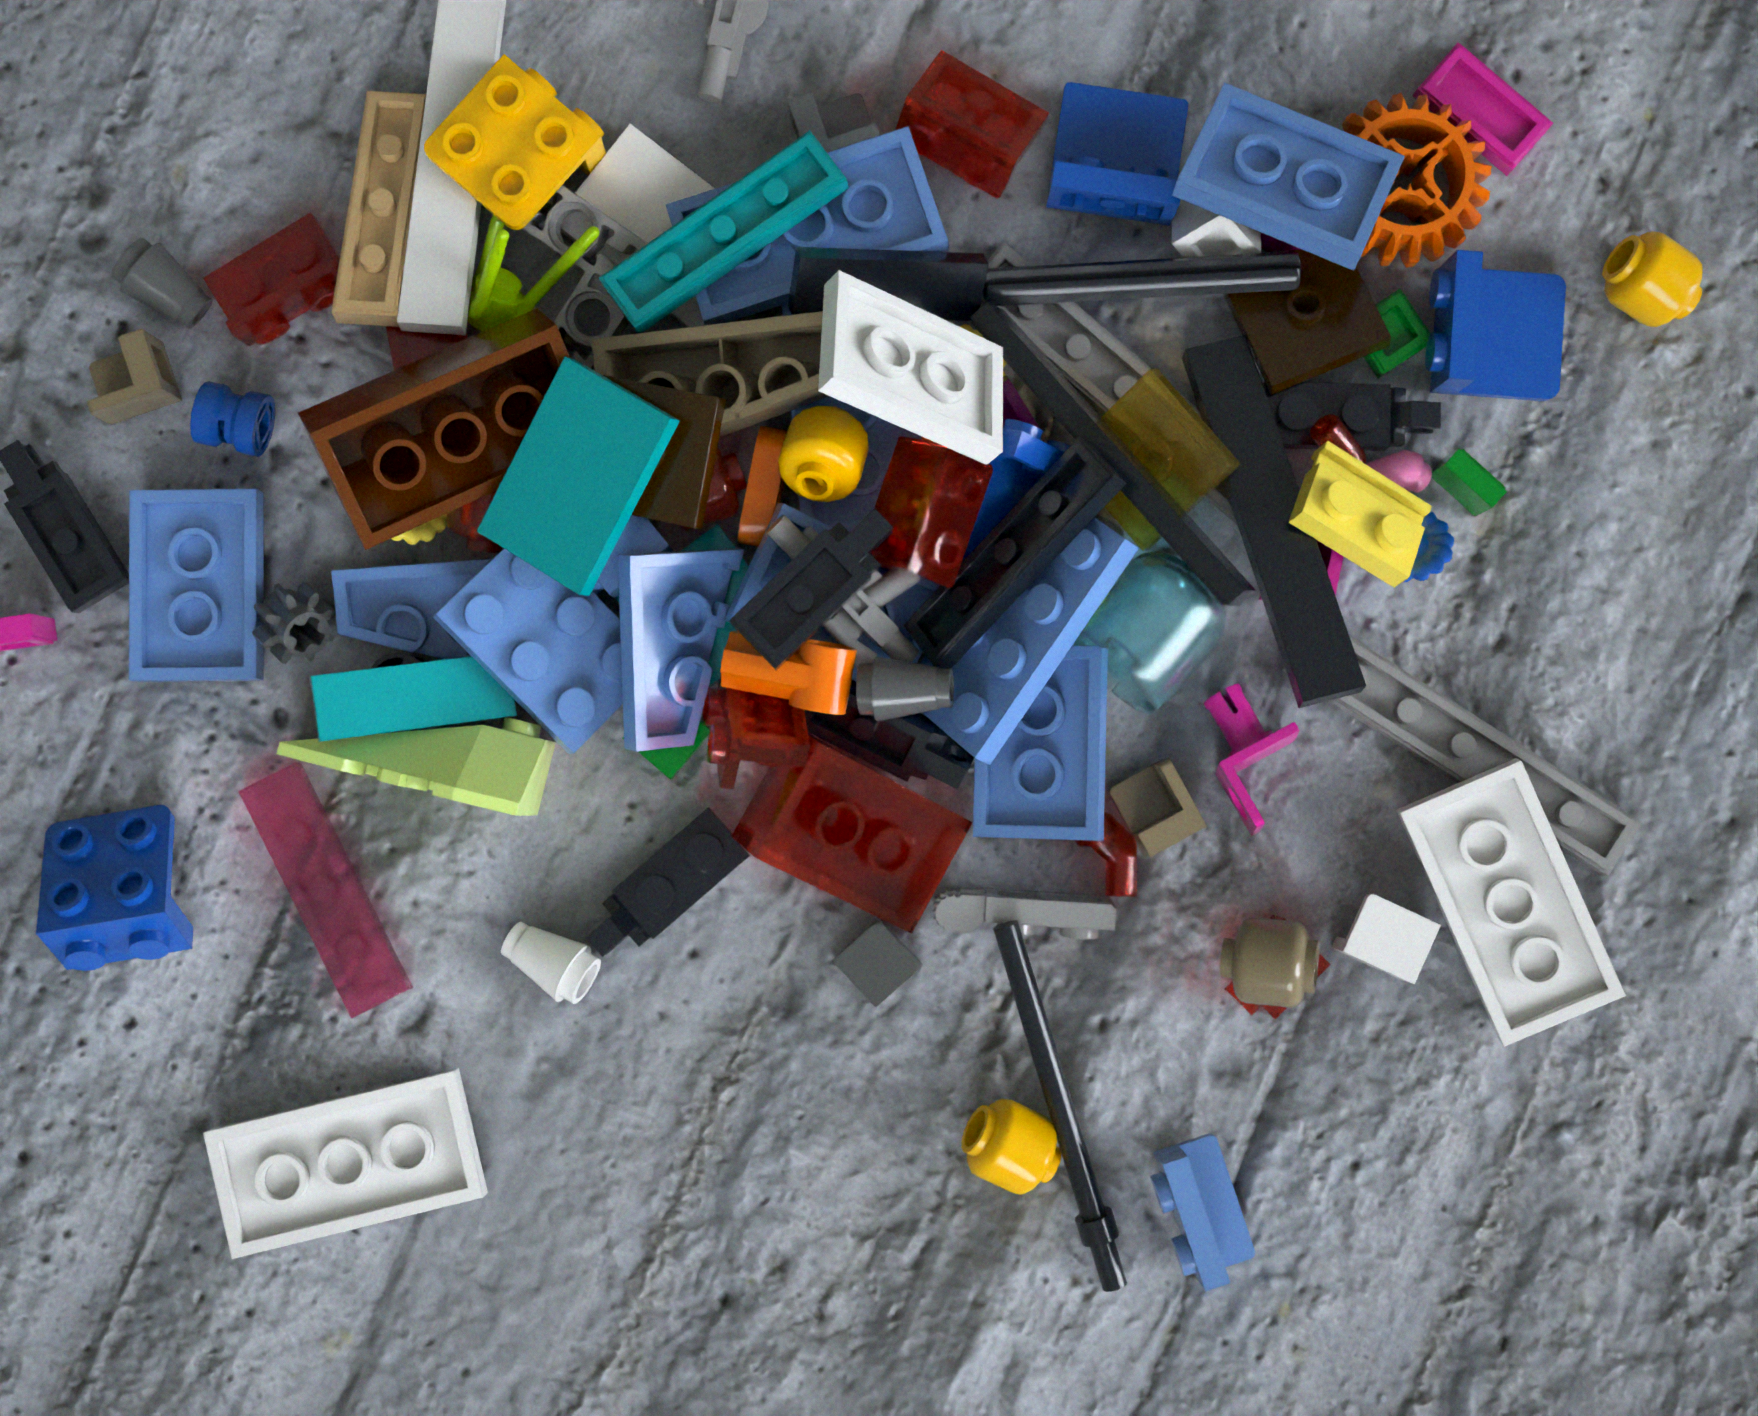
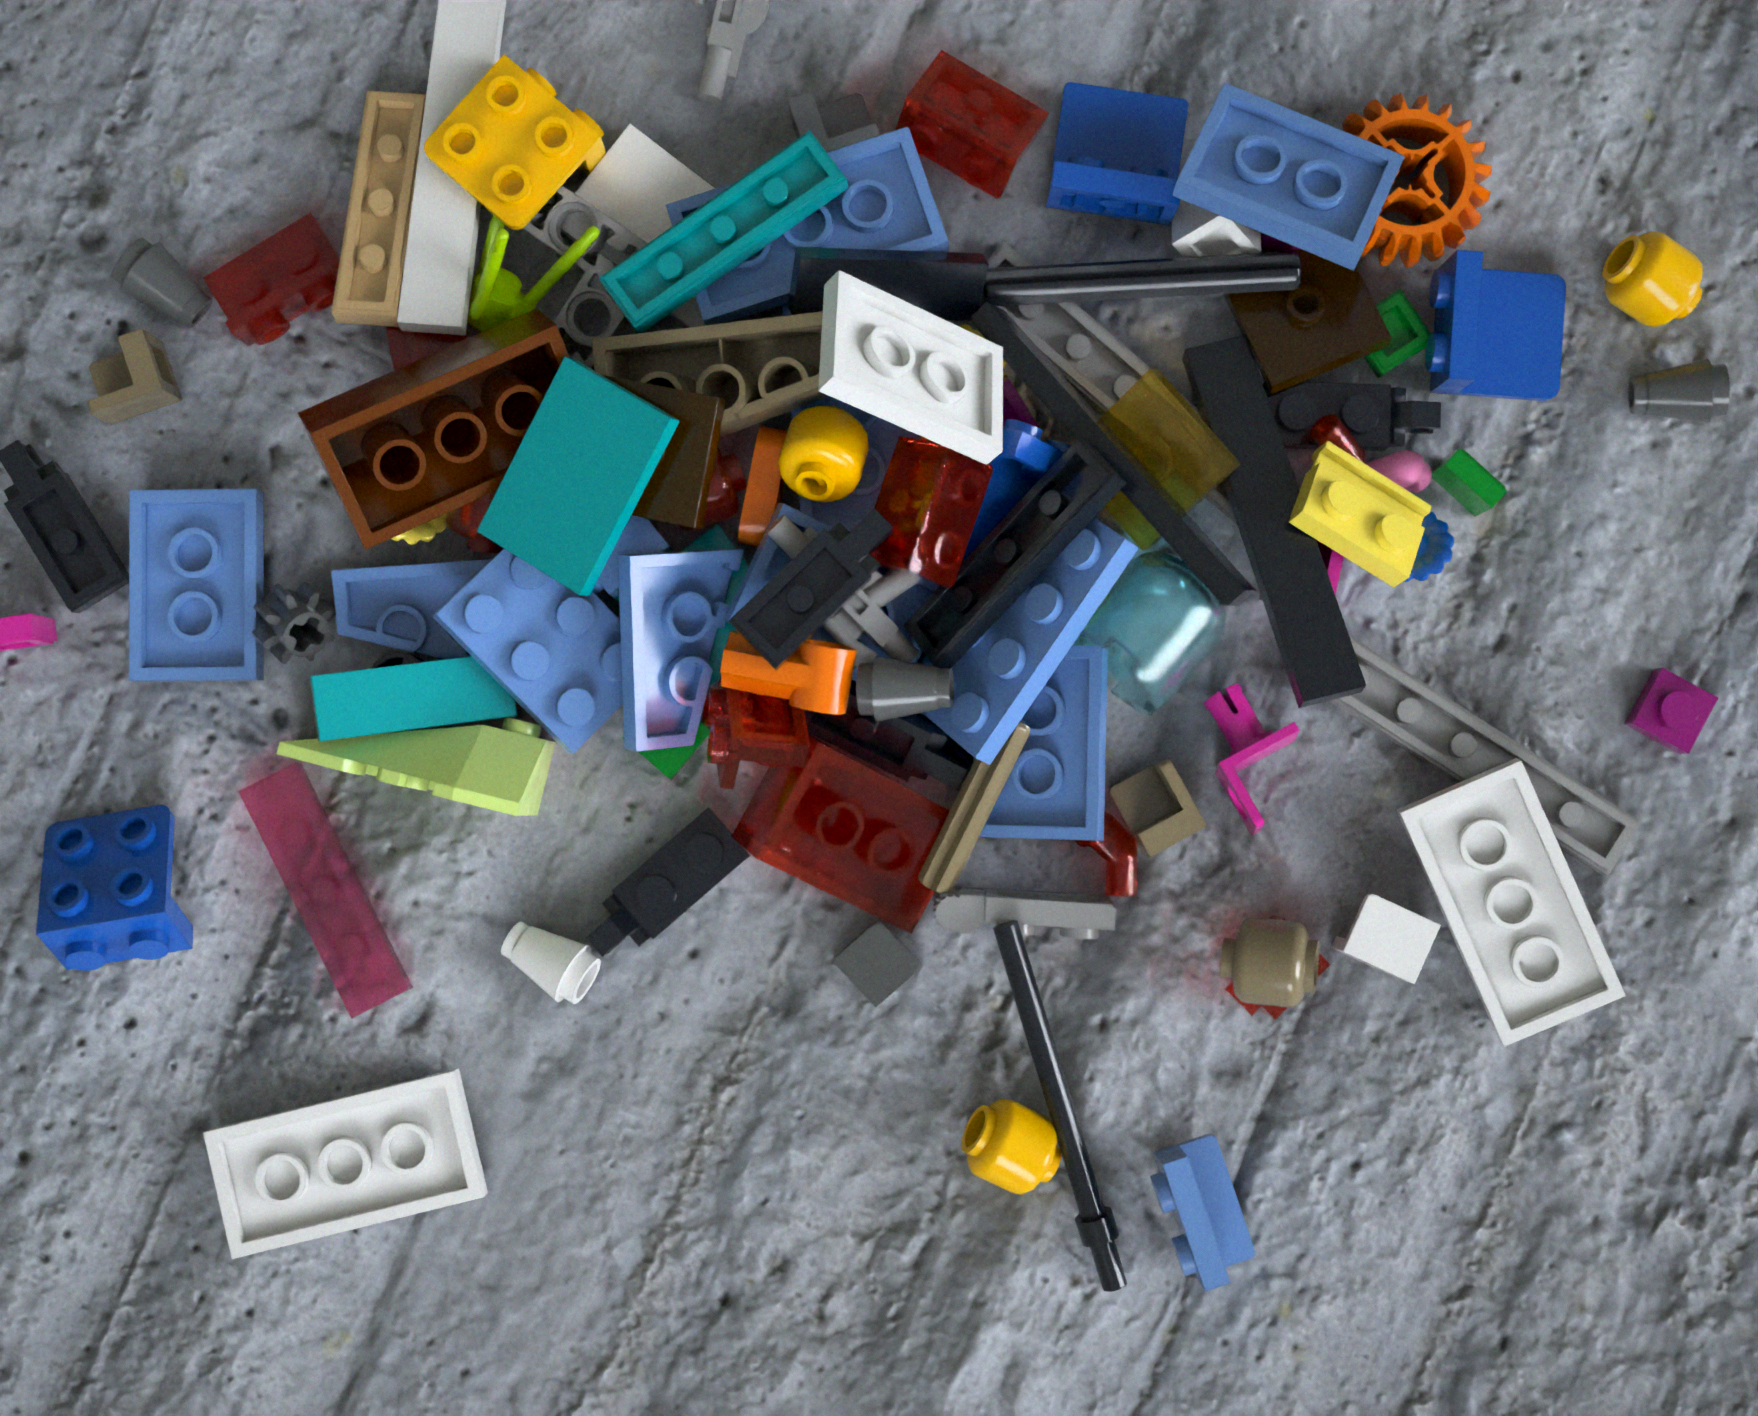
blue wheel [190,381,276,457] -> none
dark pink tile [1412,42,1553,176] -> none
none -> dark tan axle [918,721,1030,894]
none -> magenta plate [1624,667,1719,754]
none -> dark grey cone [1628,359,1730,423]

